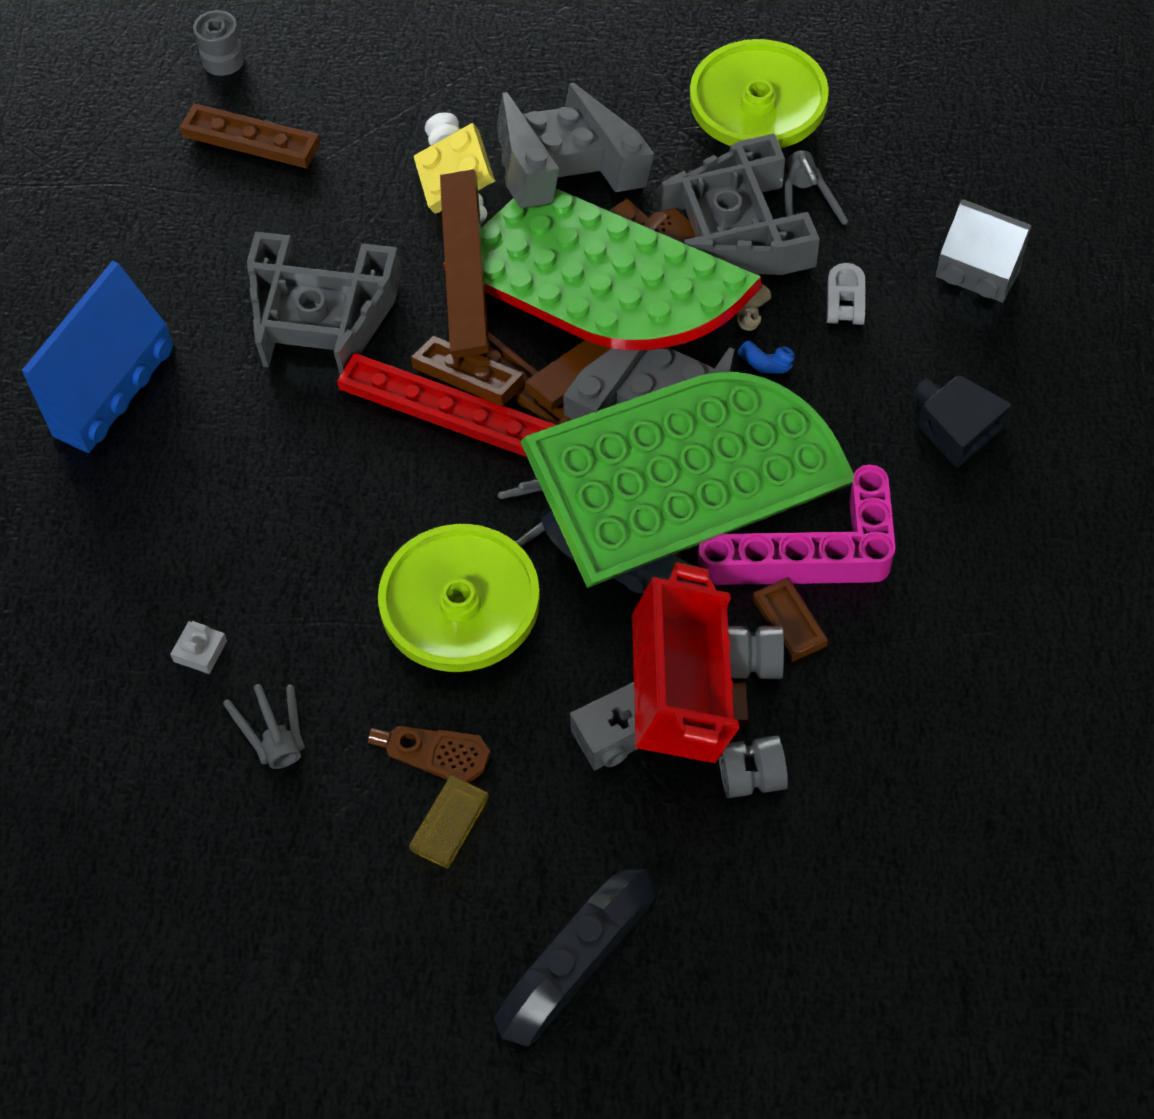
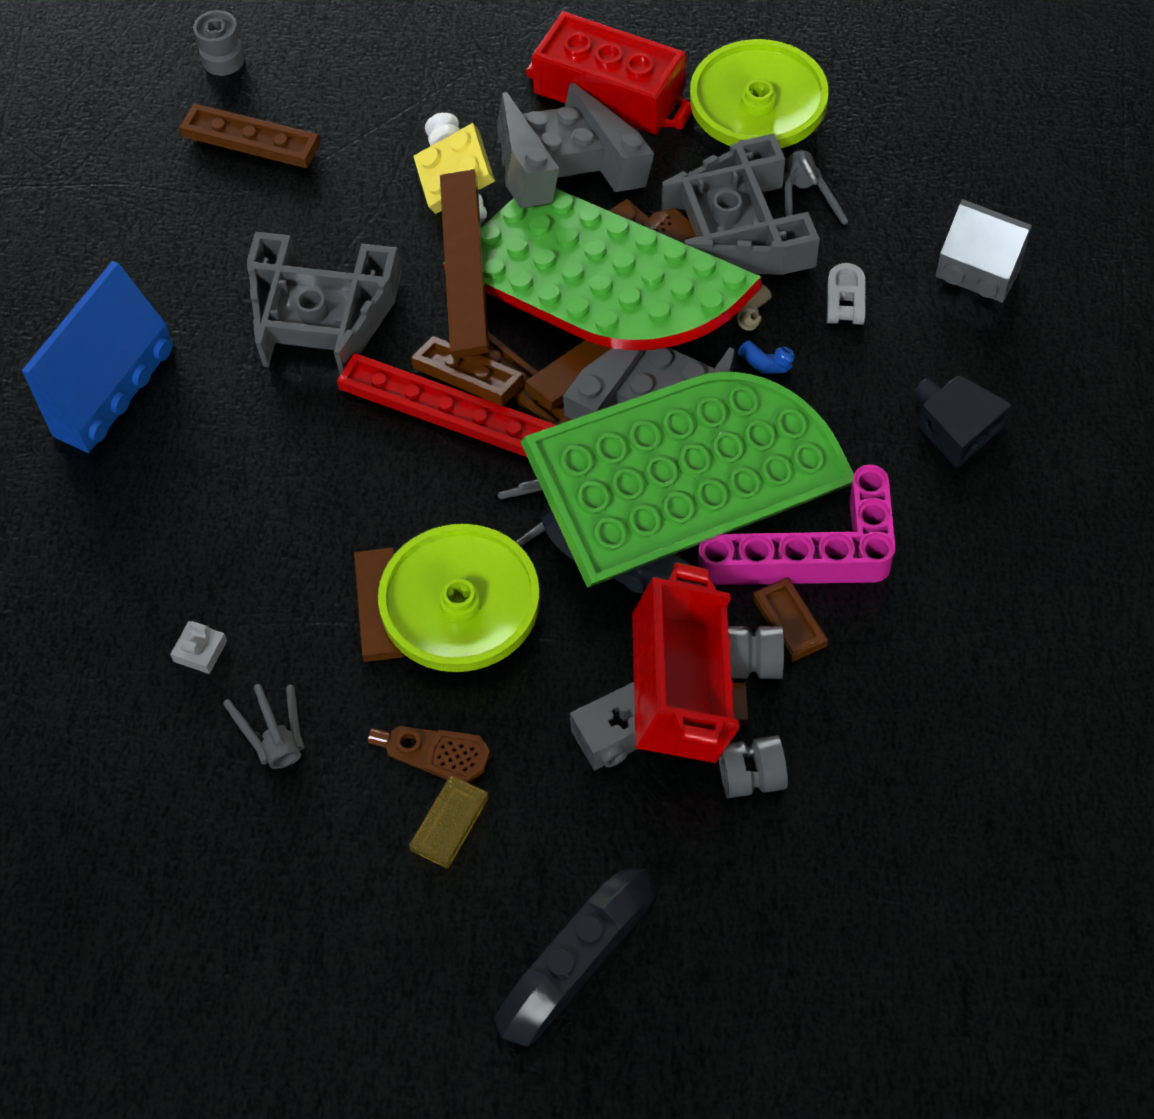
none -> reddish brown tile [354,548,404,662]
none -> red container [525,11,692,135]

